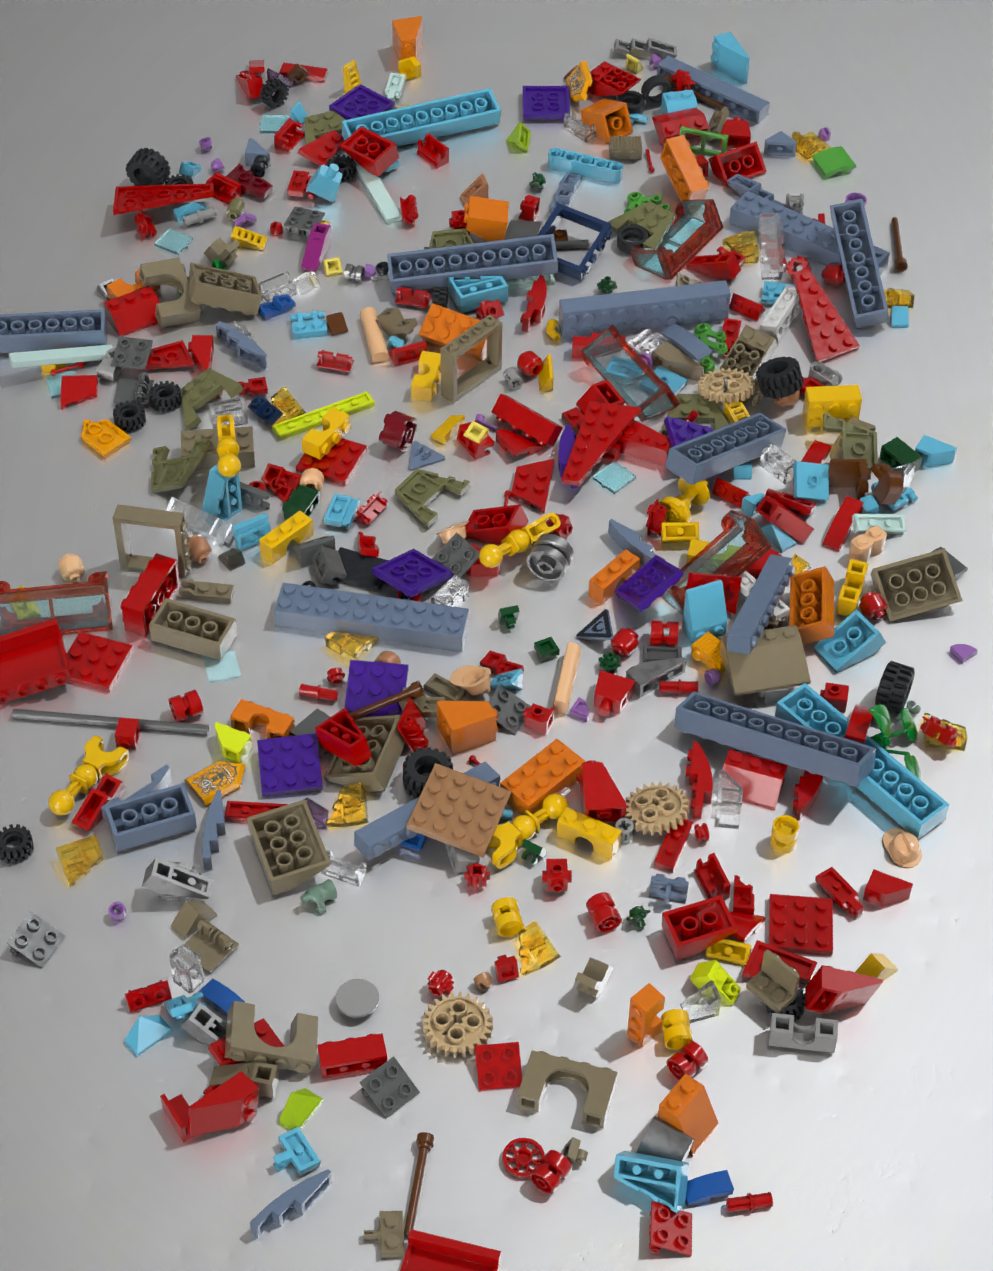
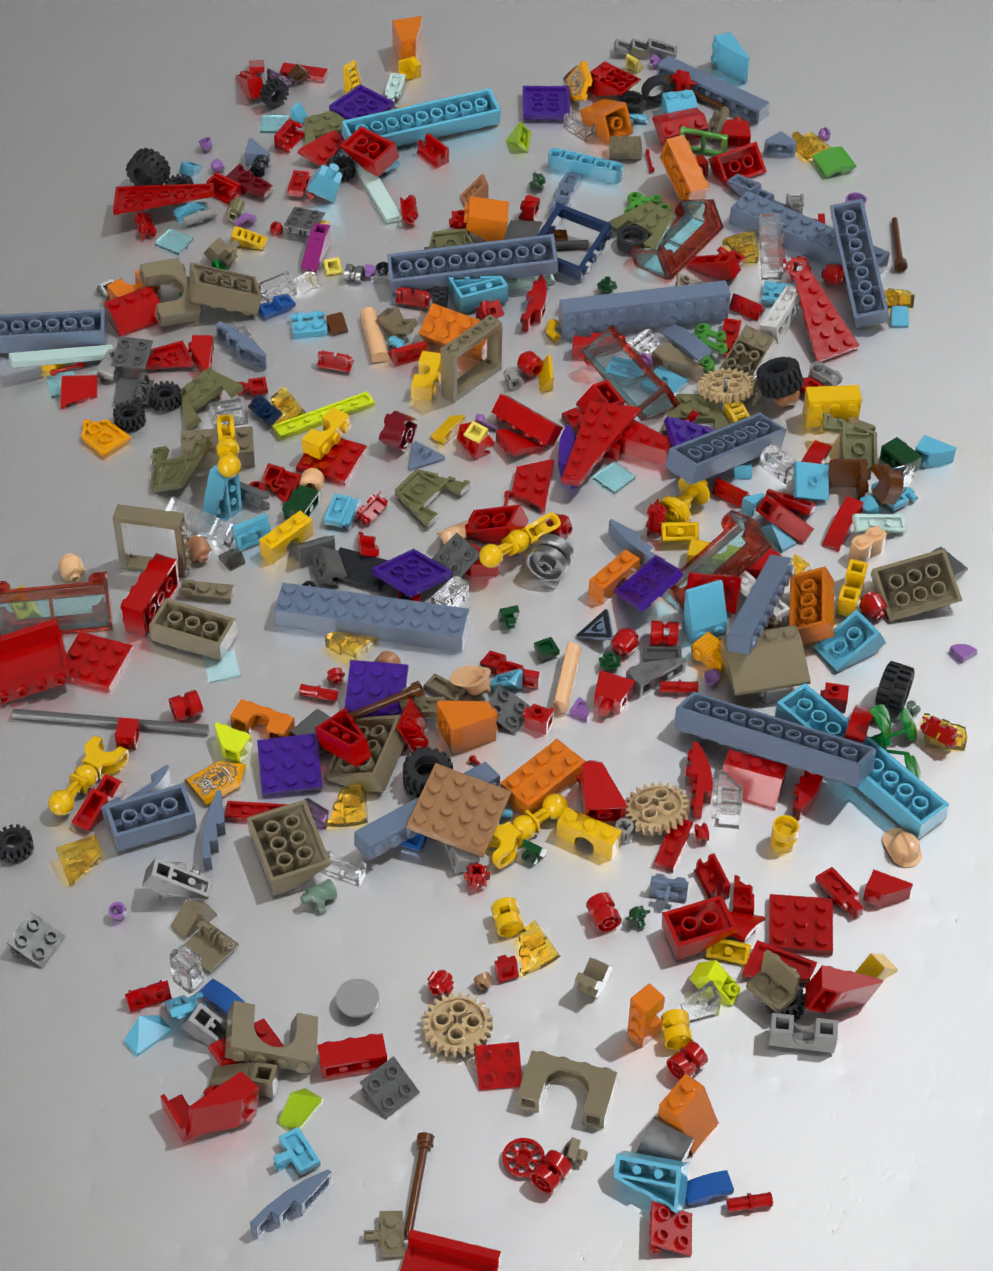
red brick [542,859,572,892] -> none
none -> red tile [521,668,540,689]

